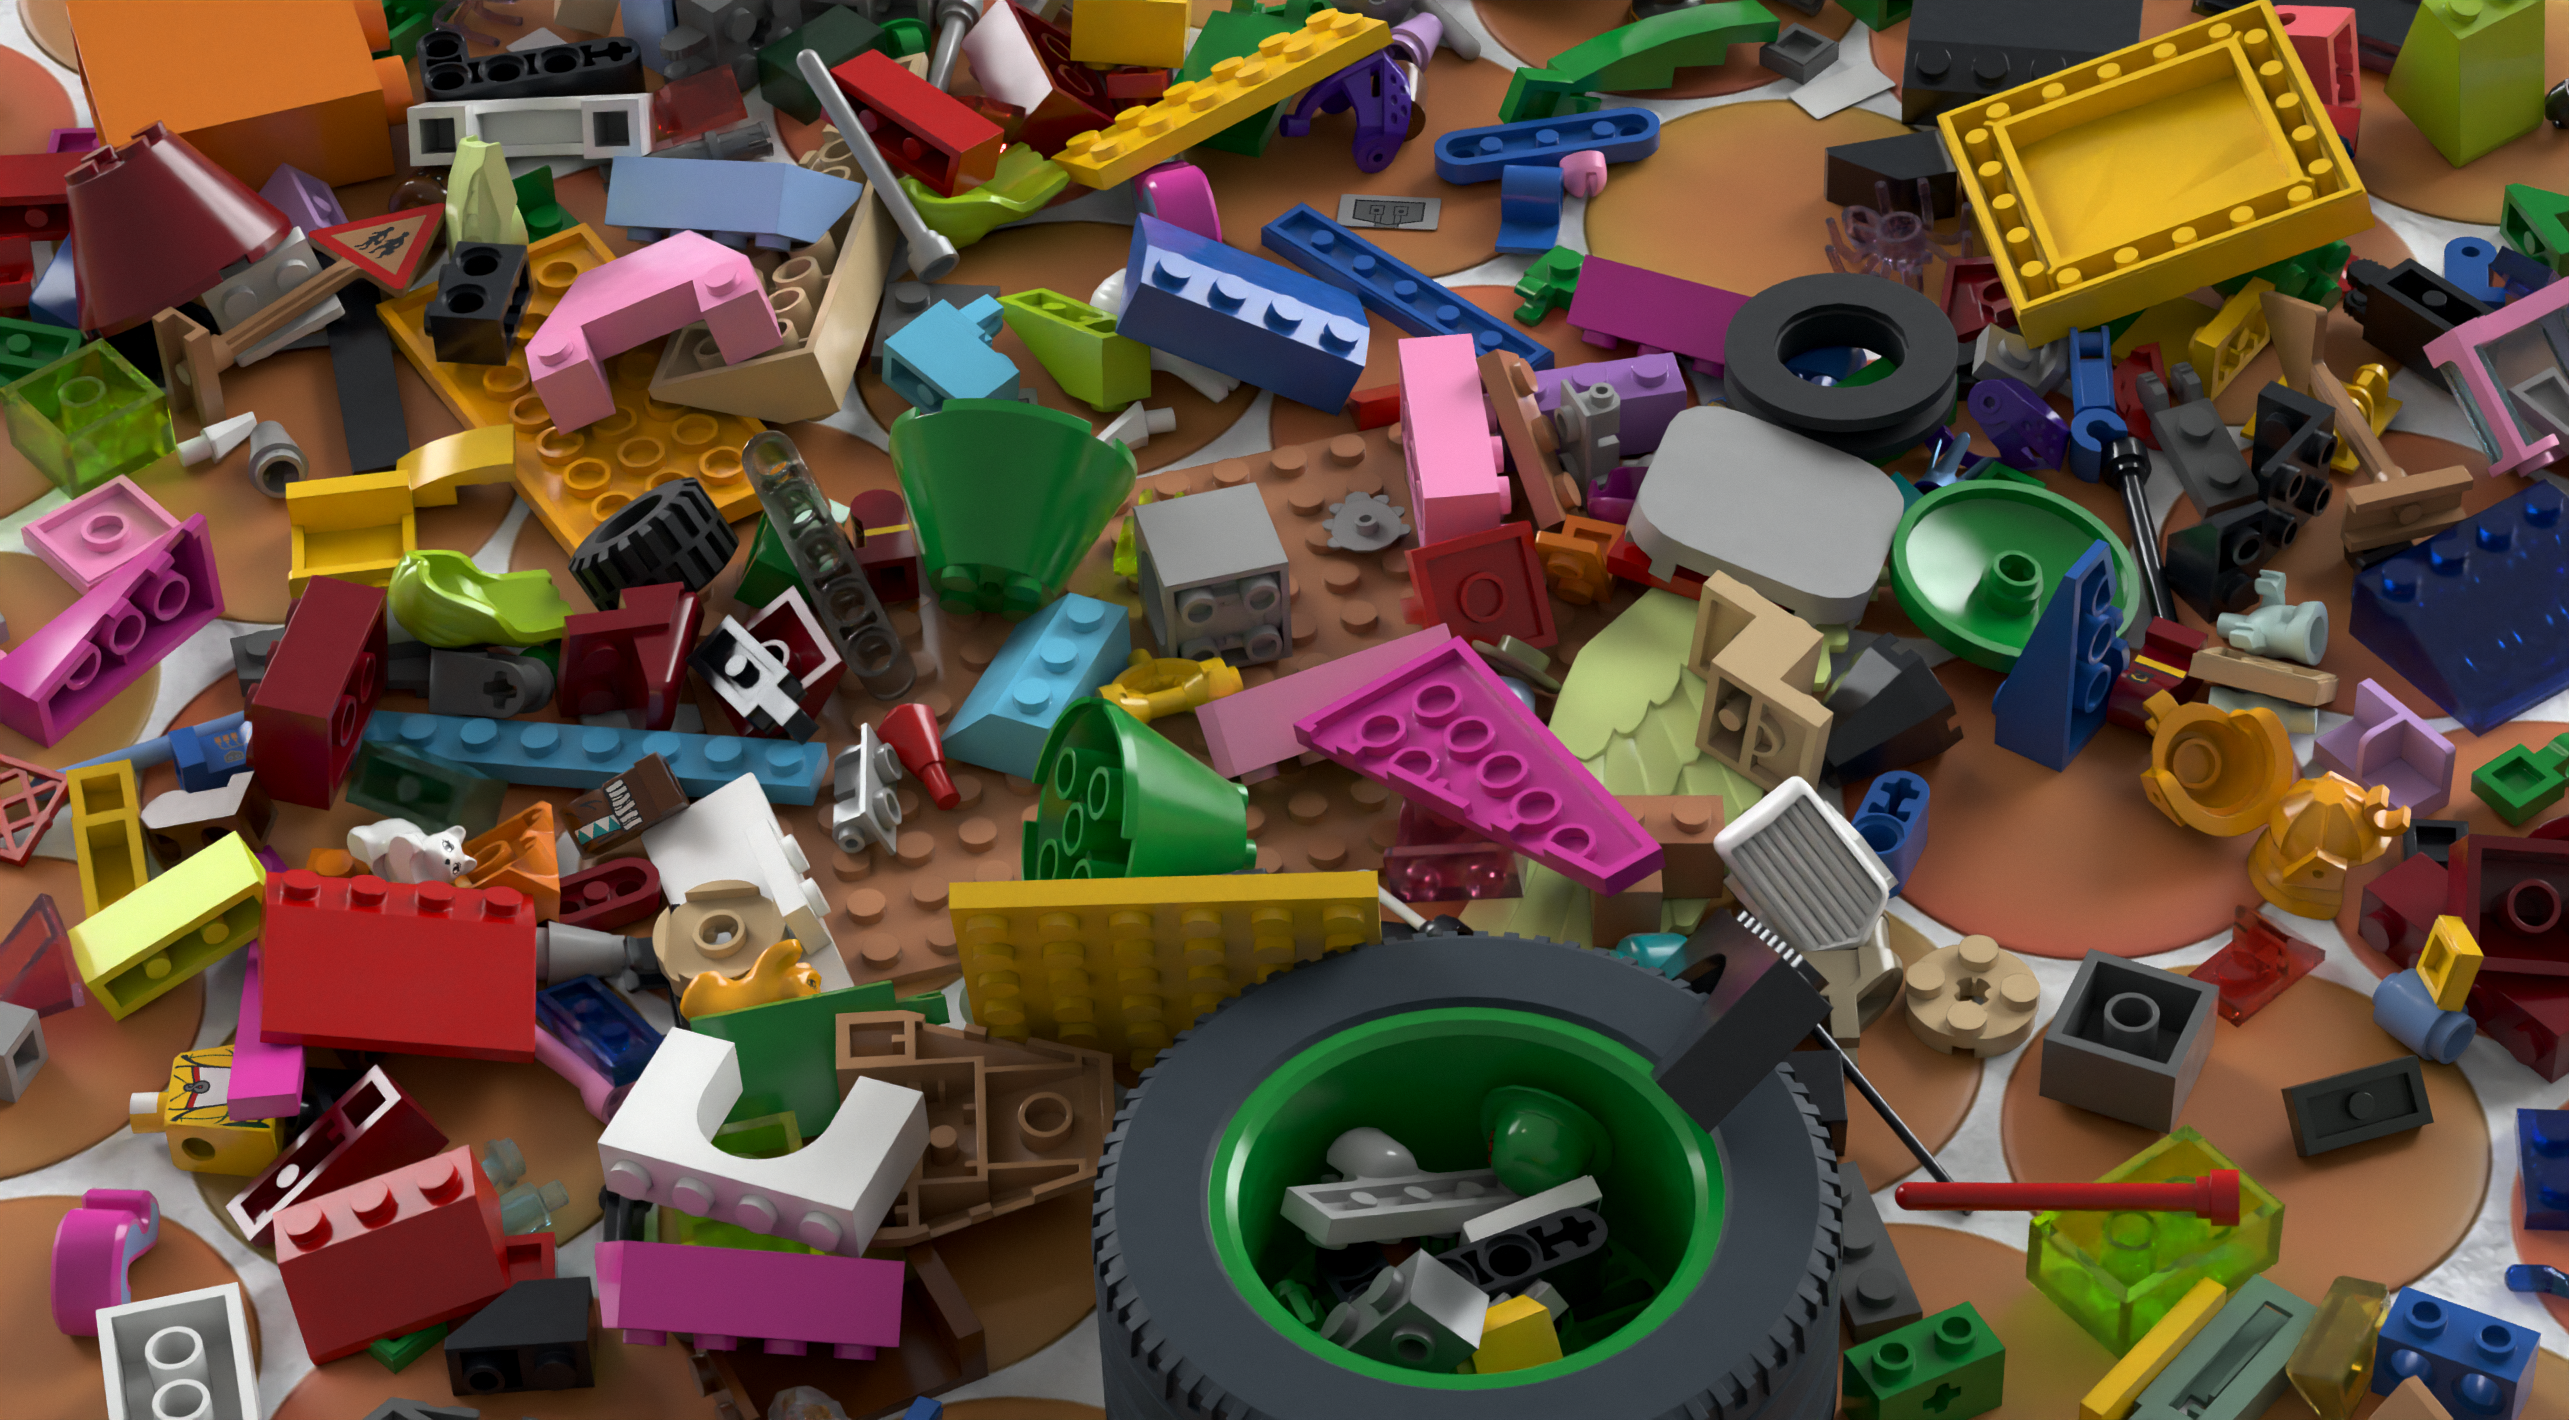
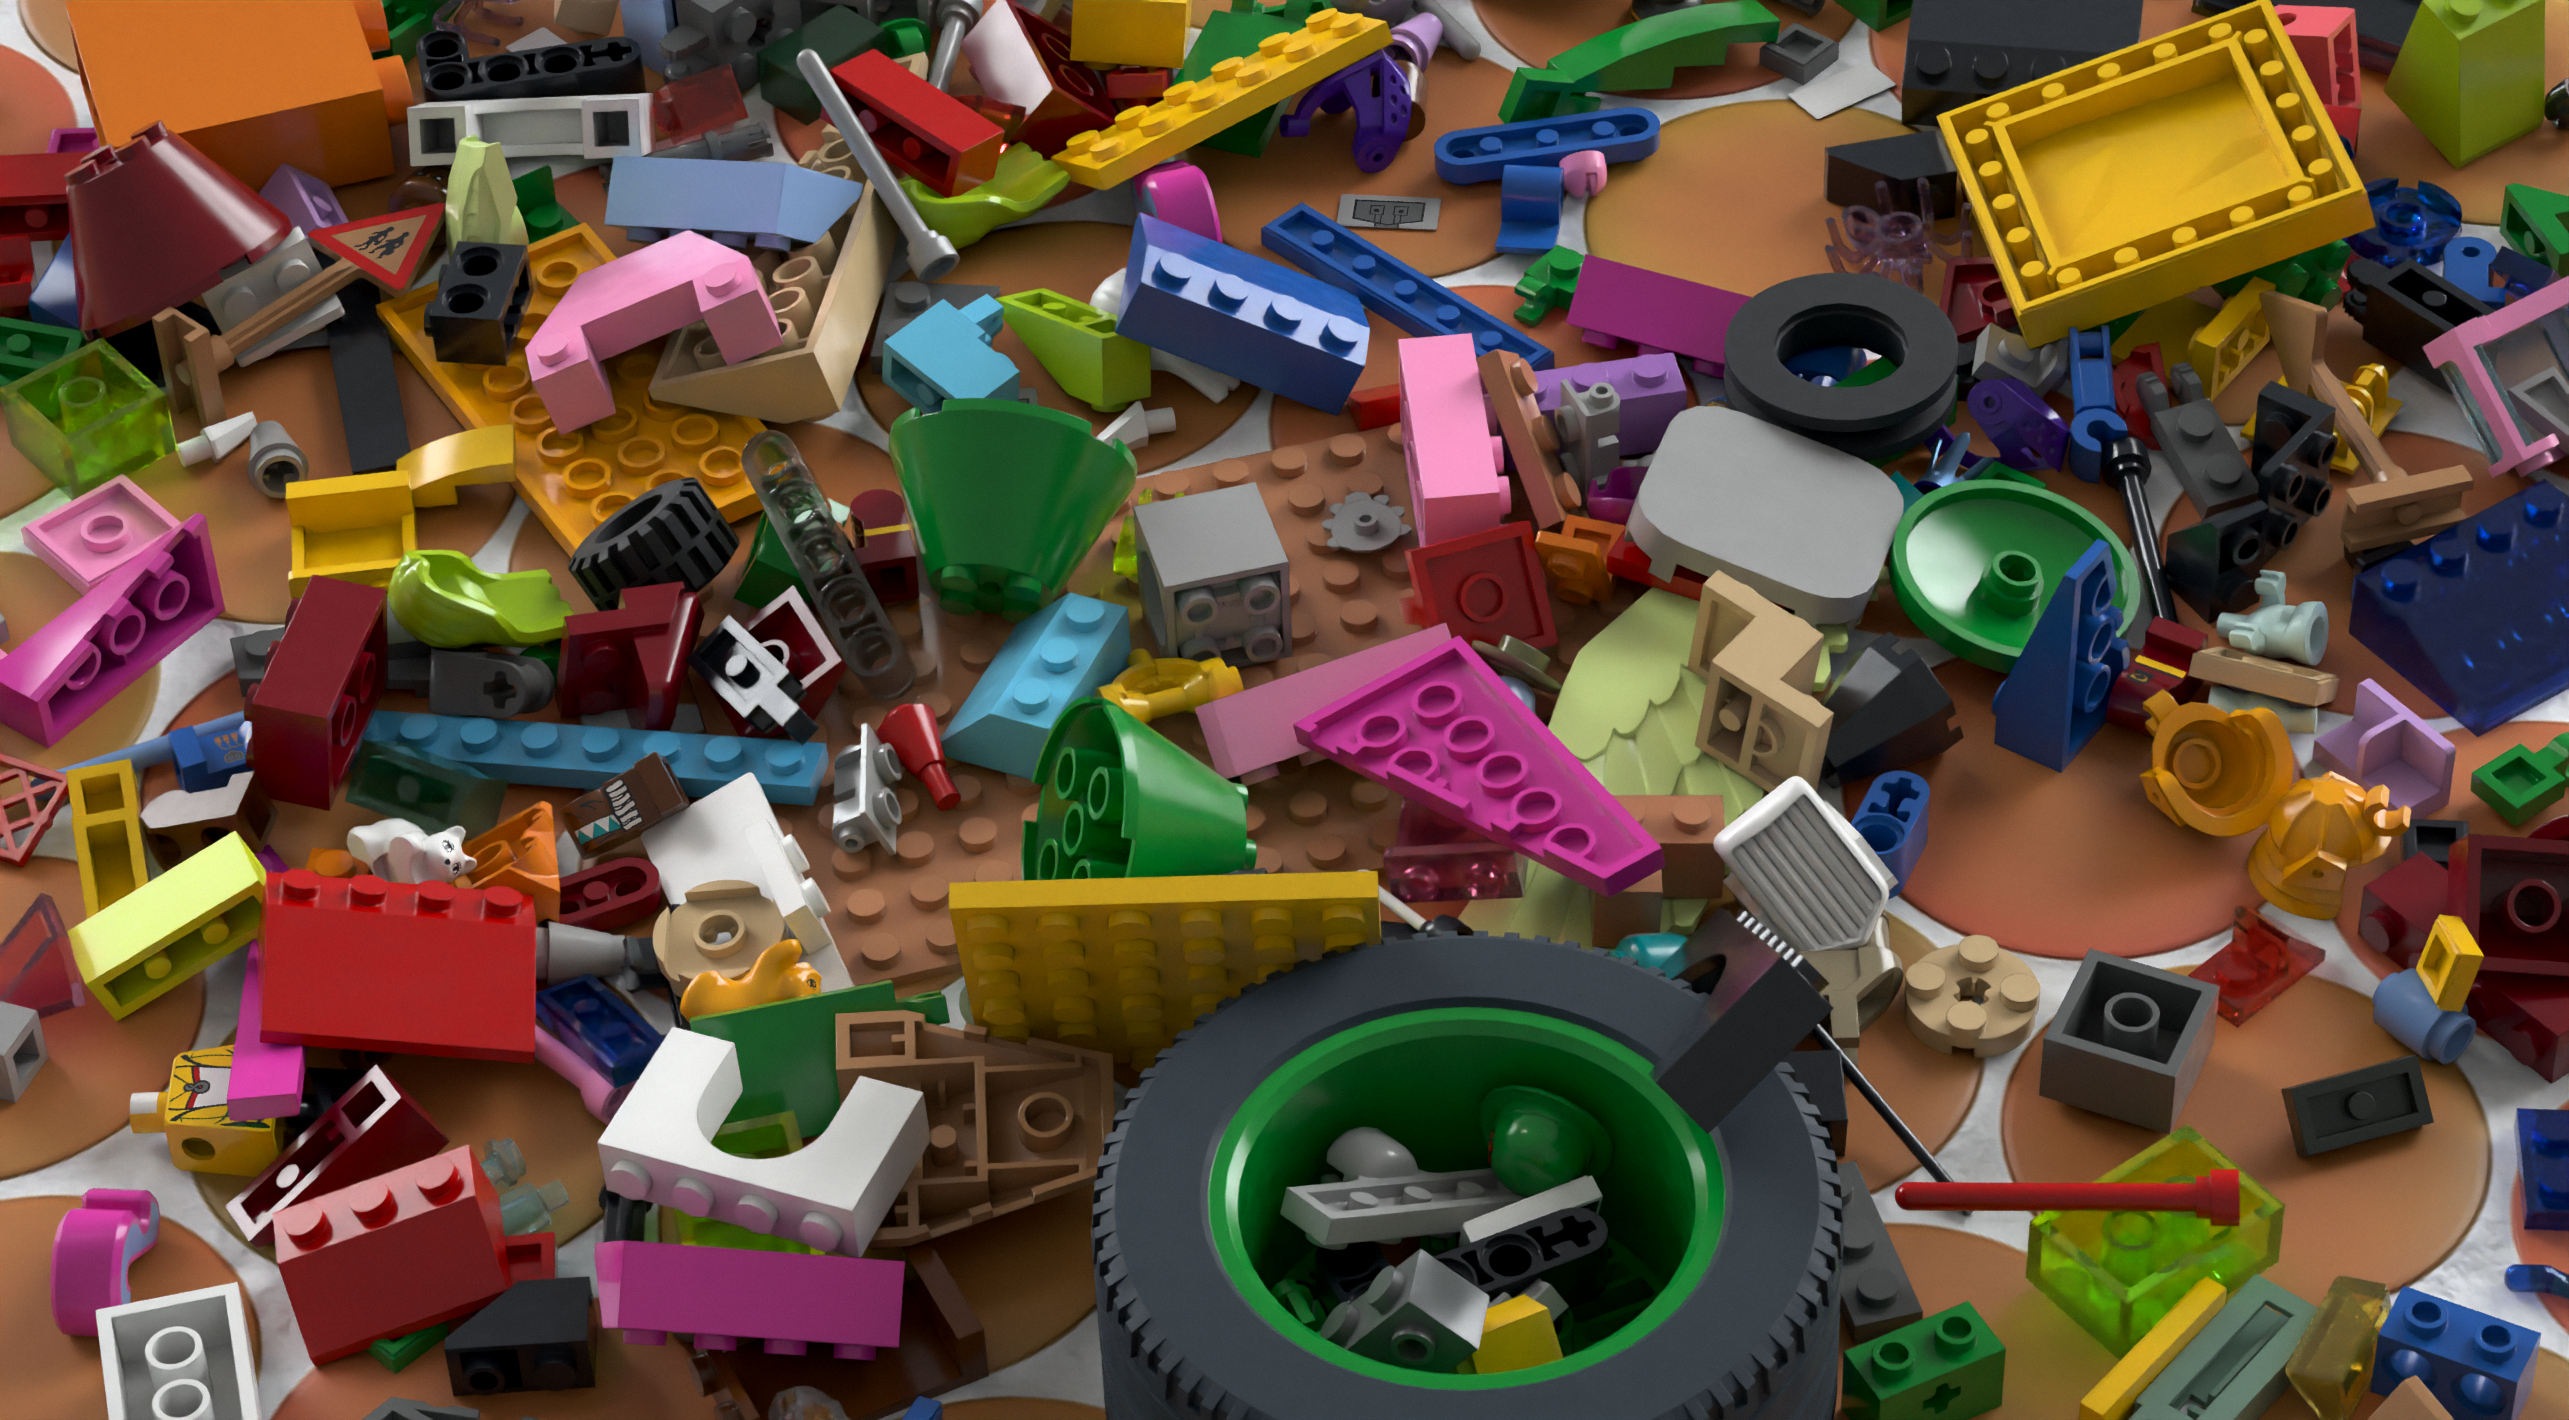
none -> clear blue plate [2342,178,2462,269]

